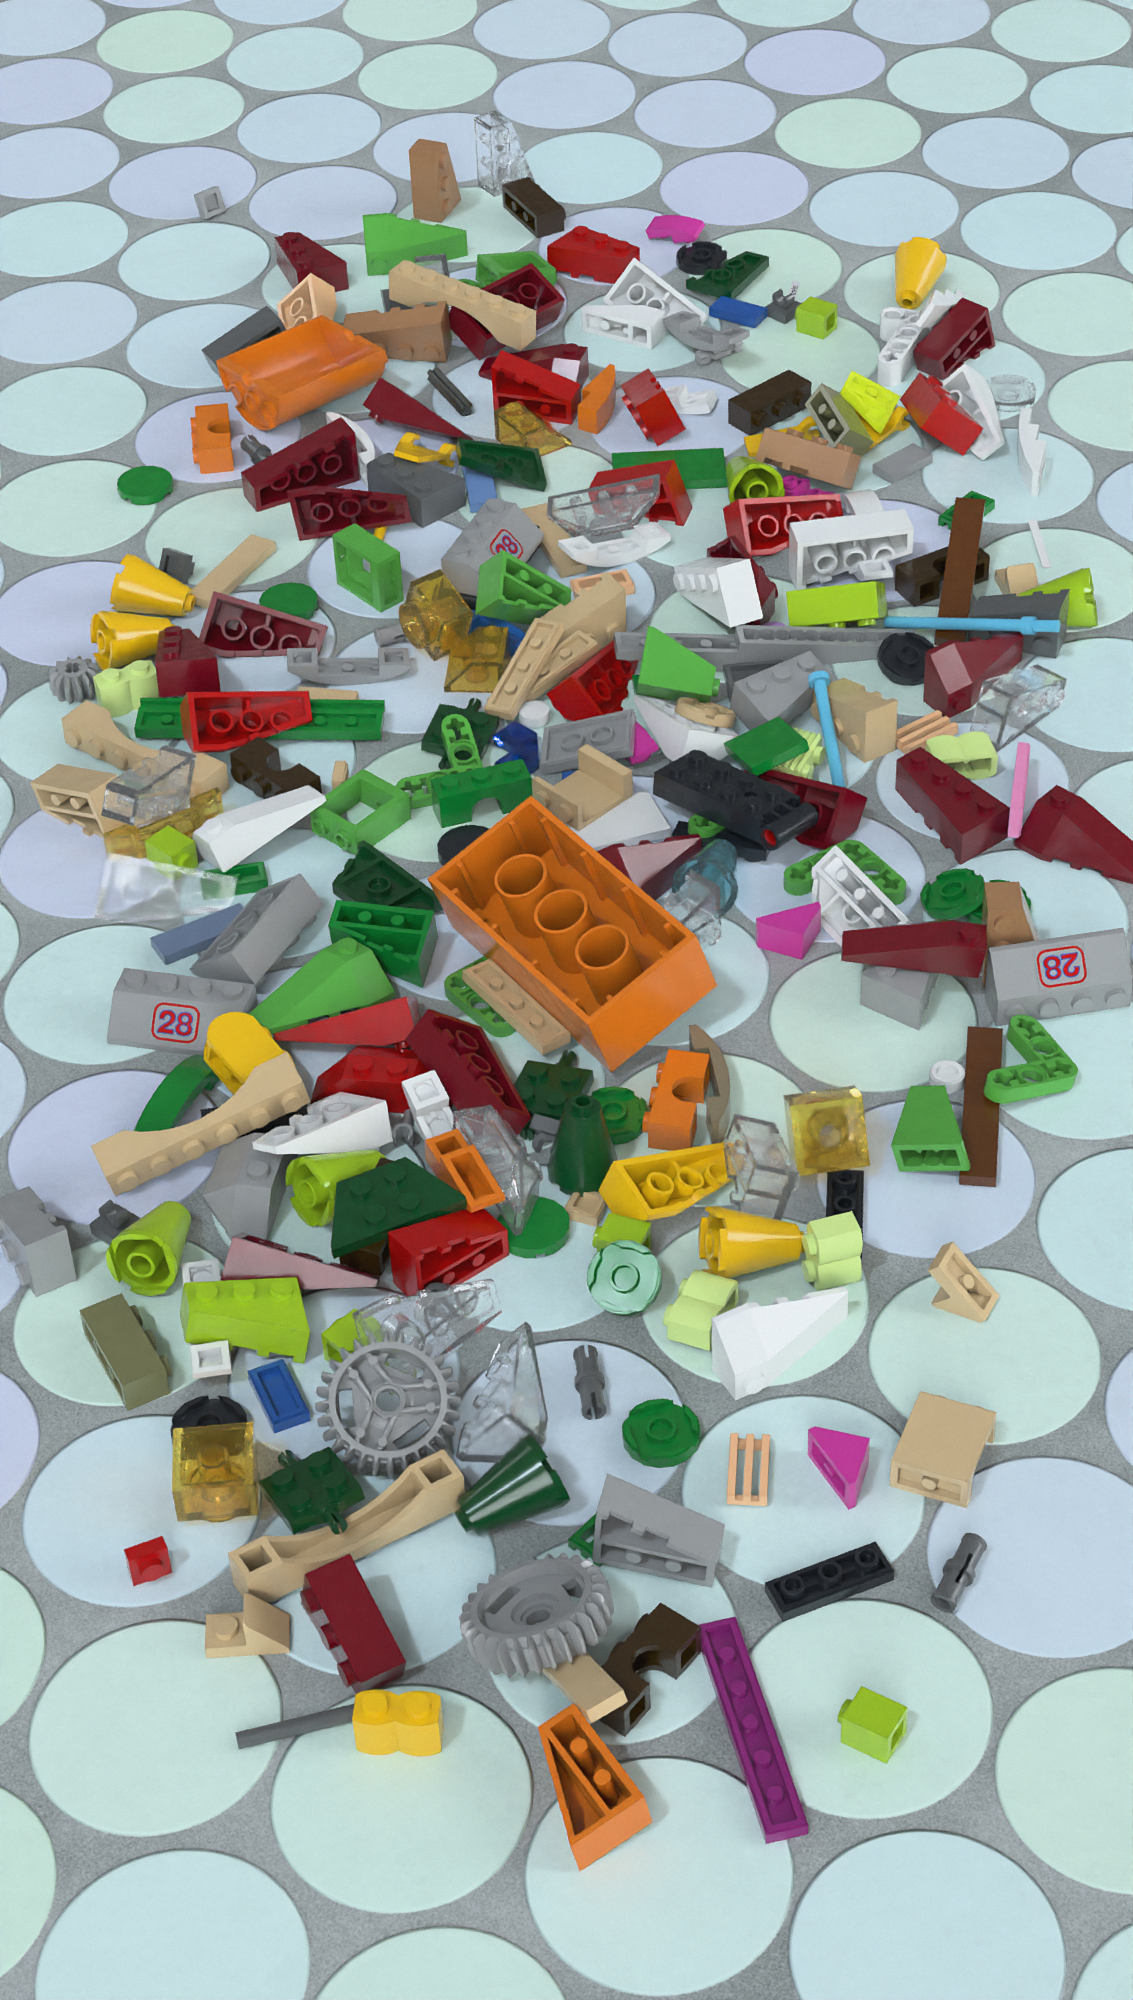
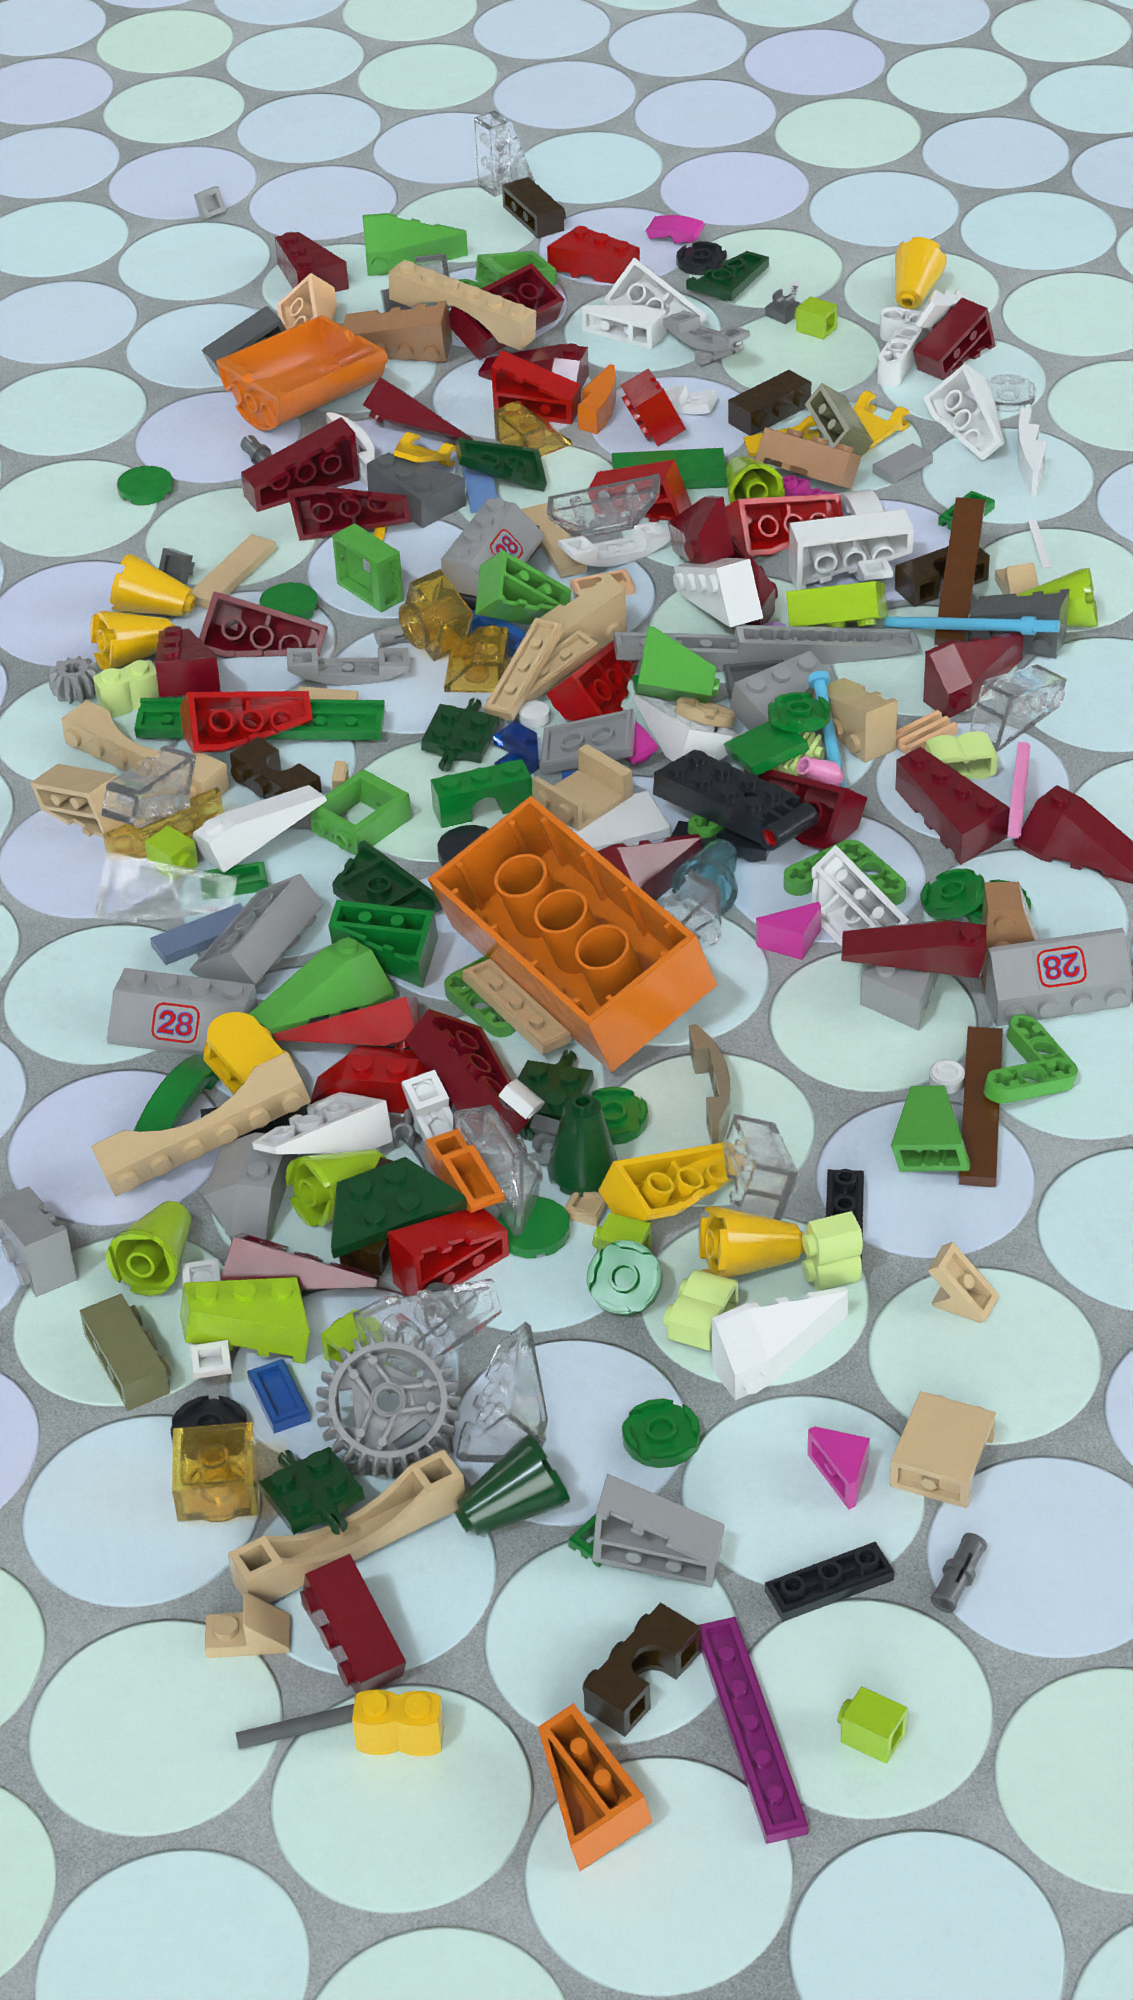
dark grey tile [90,1200,140,1245] -> none
red plate [124,1536,172,1586] -> none
orange arch [190,403,234,474] -> none
bright green beam [396,714,483,809] -> none
medium nougat wedge [409,138,461,223] -> none
pearl dark grey axle [427,367,473,416] -> none
light grey gear [459,1553,614,1678] -> none
tan tile [542,1652,628,1723] -> none
dark grey pin [573,1345,607,1420] -> none
orange arch [642,1049,710,1151] -> none
blue tile [709,296,768,328] -> none
light nougat tile [727,1433,770,1506] -> none
clear yellow piece [783,1085,870,1176] -> none
neon yellow wing [840,371,901,434] -> none
black tile [877,632,934,686] -> none
red wedge [900,373,984,456] -> none
none -> white slope [498,1079,545,1119]
none -> dark red wedge [668,495,735,564]
none -> green tile [768,692,831,733]
none -> bright pink cone [797,756,844,786]

